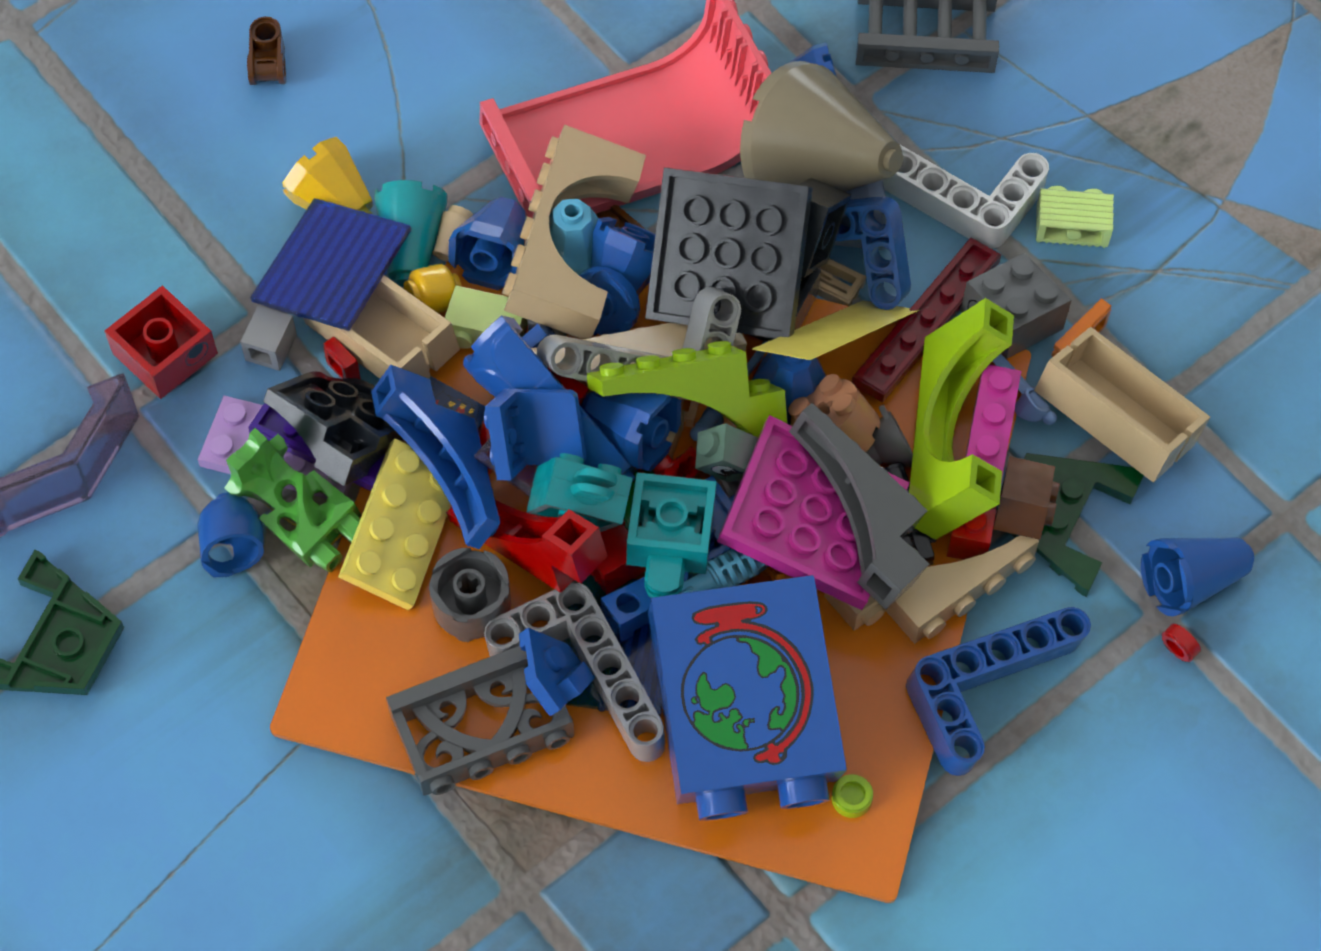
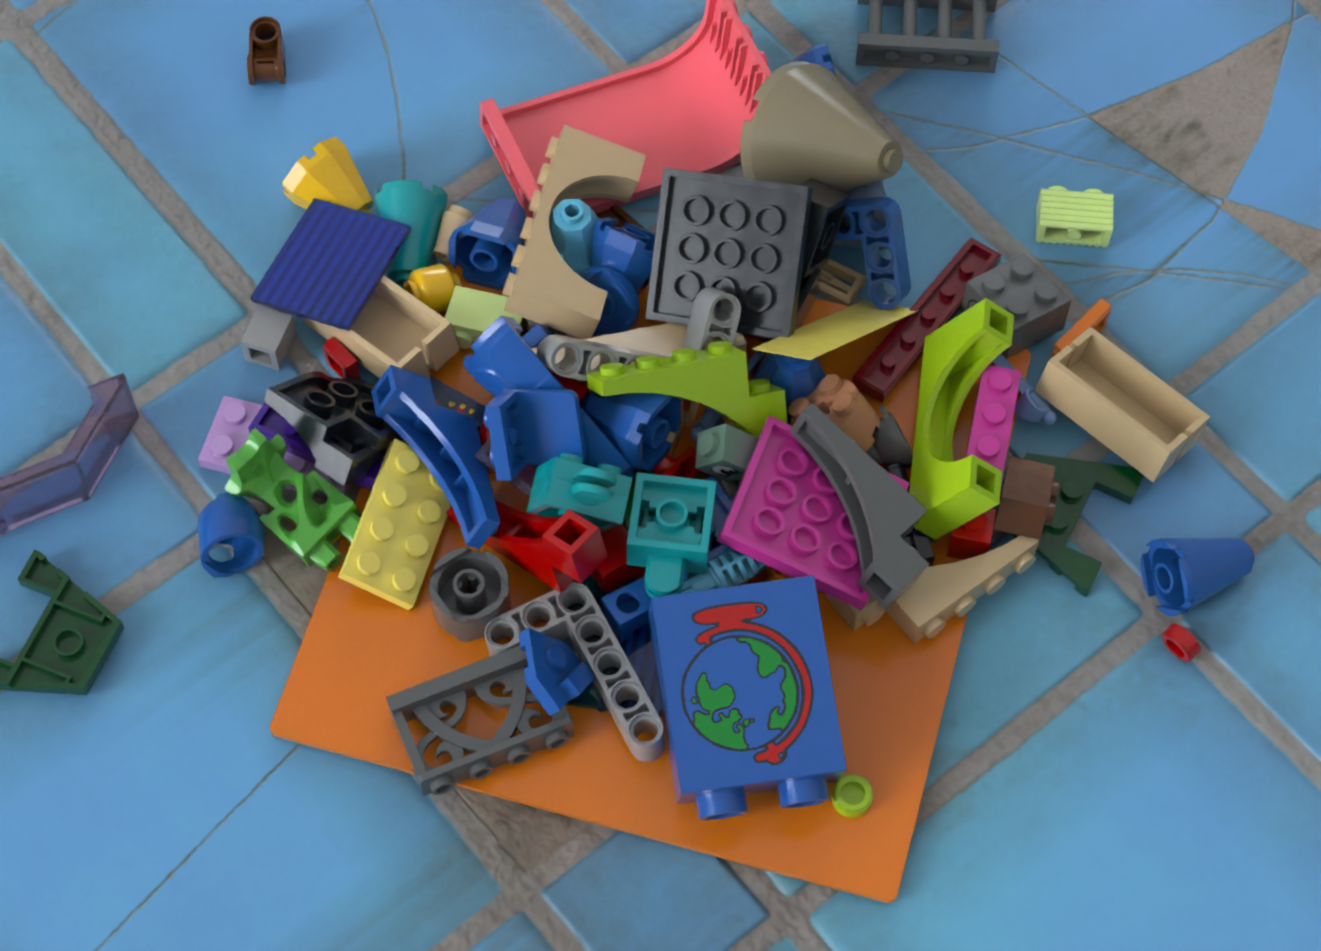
red brick [104,285,218,399] -> none
white beam [883,145,1049,249] -> none
blue beam [906,607,1091,776] -> none

